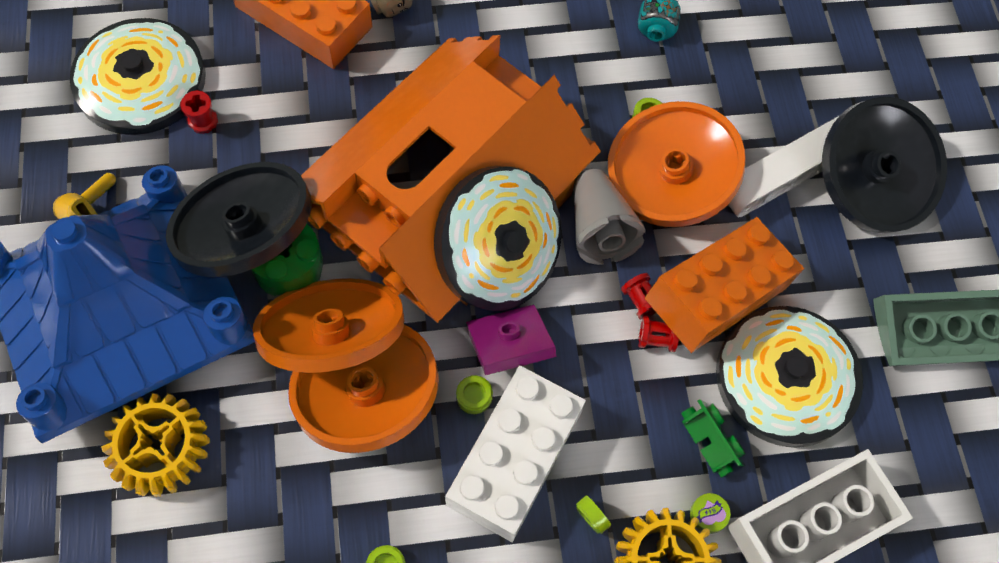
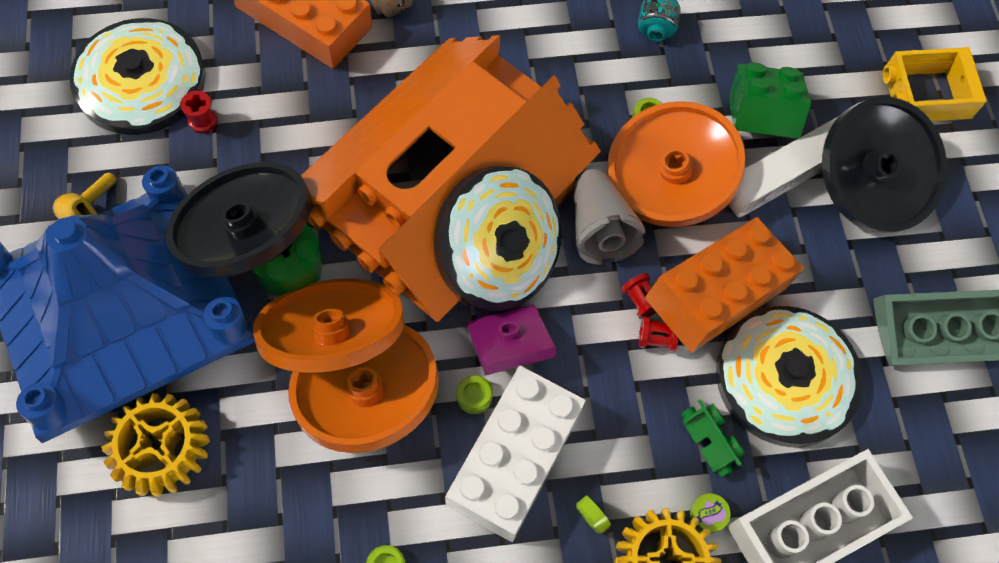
none -> green brick [729,62,811,139]
none -> yellow window [883,47,987,121]

